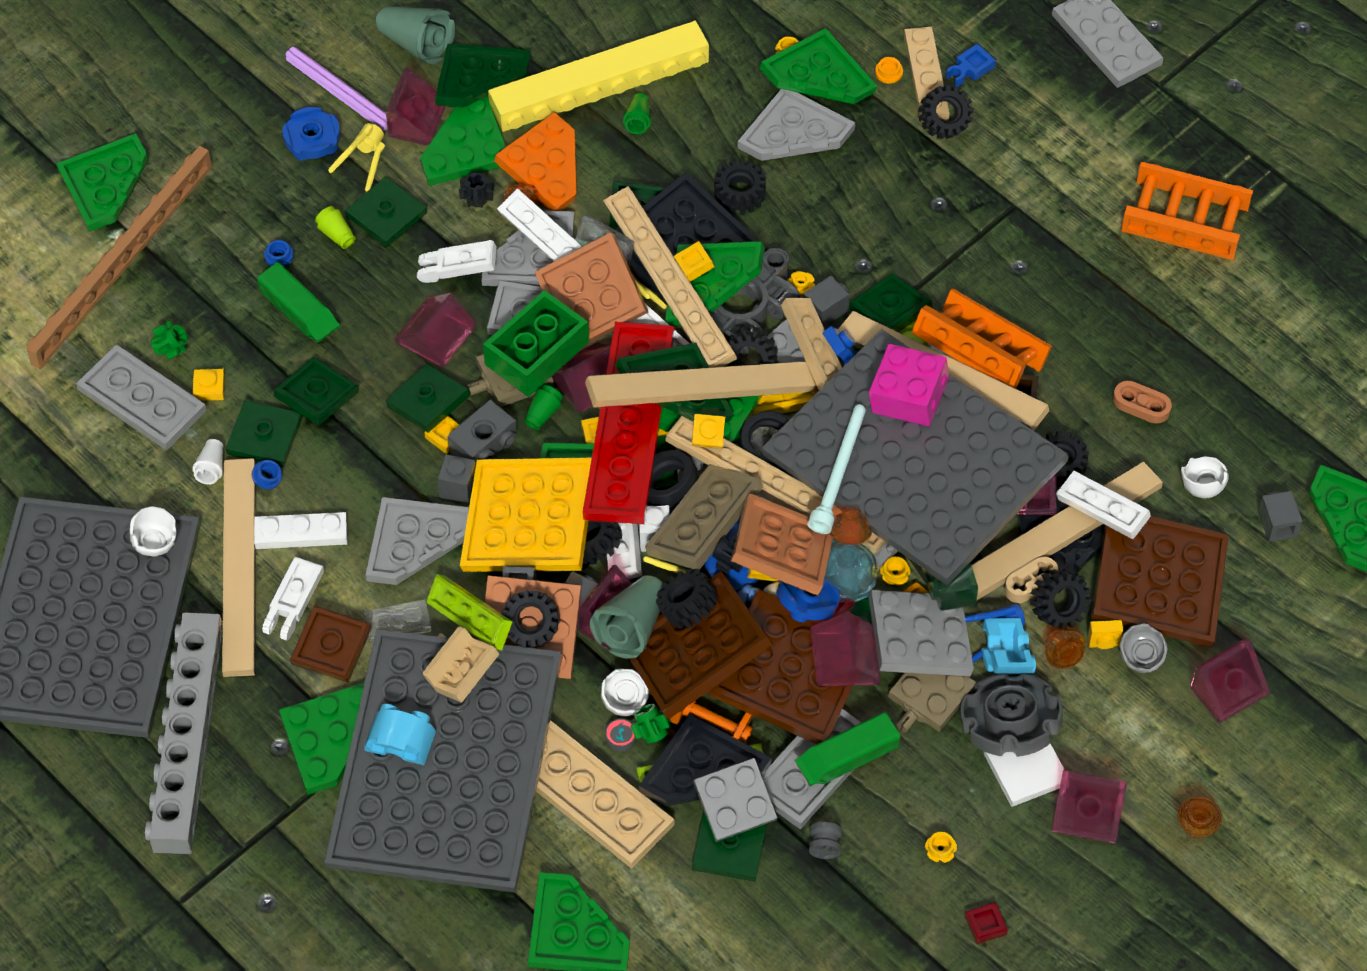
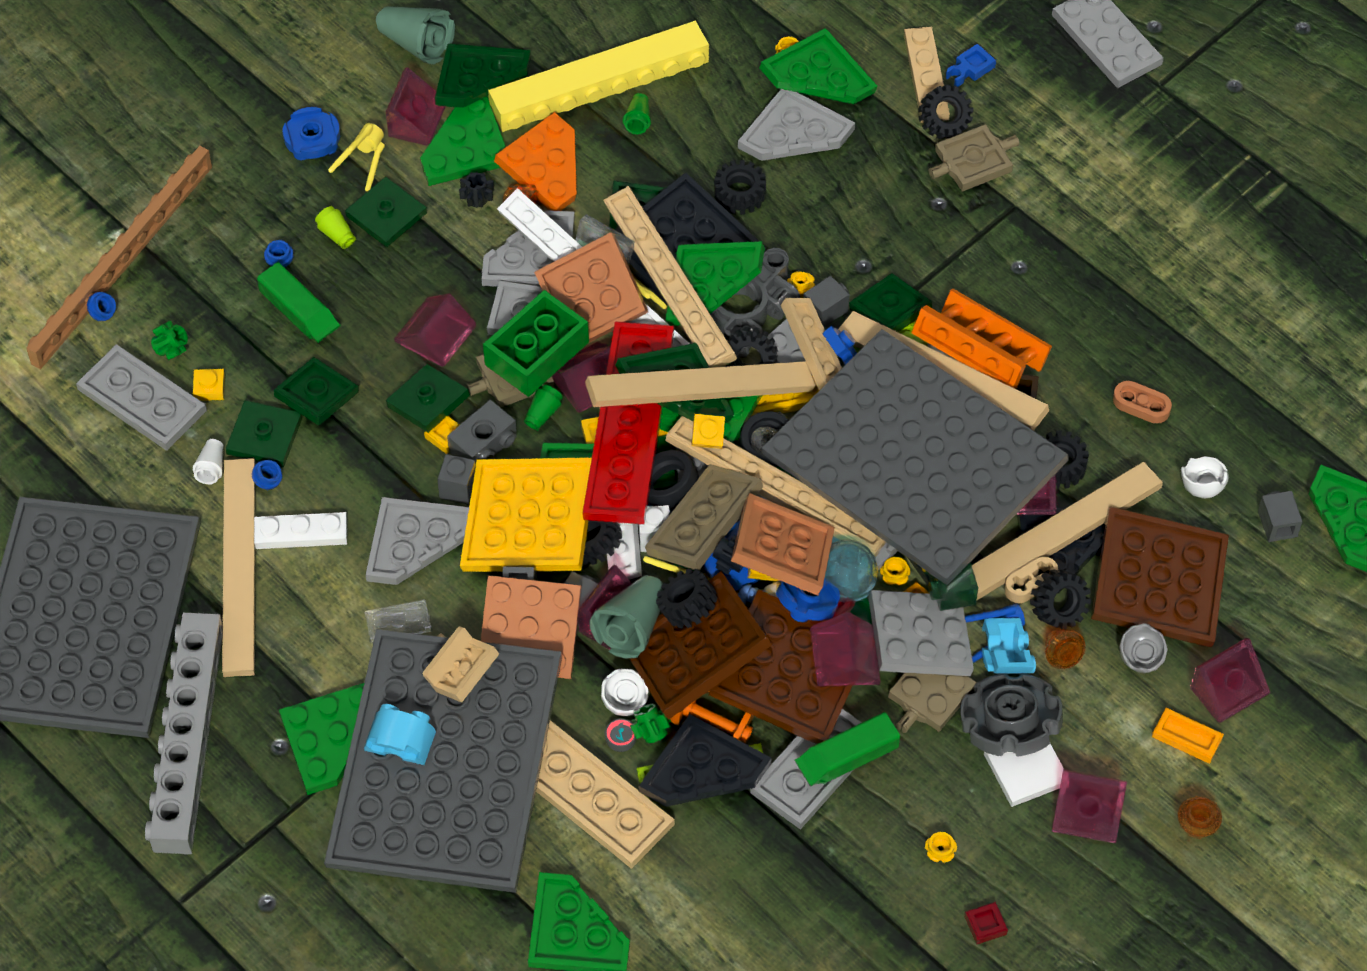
green plate [56,133,148,232] -> none
white hair [129,506,176,557] -> none
white hinge [262,557,324,641] -> none
lavender axle [285,46,393,131] -> none
reddish brown plate [290,605,372,683] -> none
white hinge [417,240,497,283] -> none
lime tile [426,574,513,651] -> none
black tyre [502,590,560,647] -> none
yellow plate [674,241,715,282] -> none
dark green plate [692,812,767,882] -> none
light grey plate [693,758,777,842] -> none
light aqua piece [807,404,866,534] -> none
dark grey wheel [809,822,842,859] -> none
clear orange cone [829,508,872,543] -> none
dark pink piece [869,344,949,427] -> none
light orange plate [875,57,903,84] -> none
white plate [1056,471,1151,539] -> none
yellow plate [1087,620,1123,649] -> none
orange fence [1121,162,1253,260] -> none
none -> blue plate [87,292,116,321]
none -> dark tan plate [928,124,1019,192]
none -> light orange tile [1152,708,1224,764]

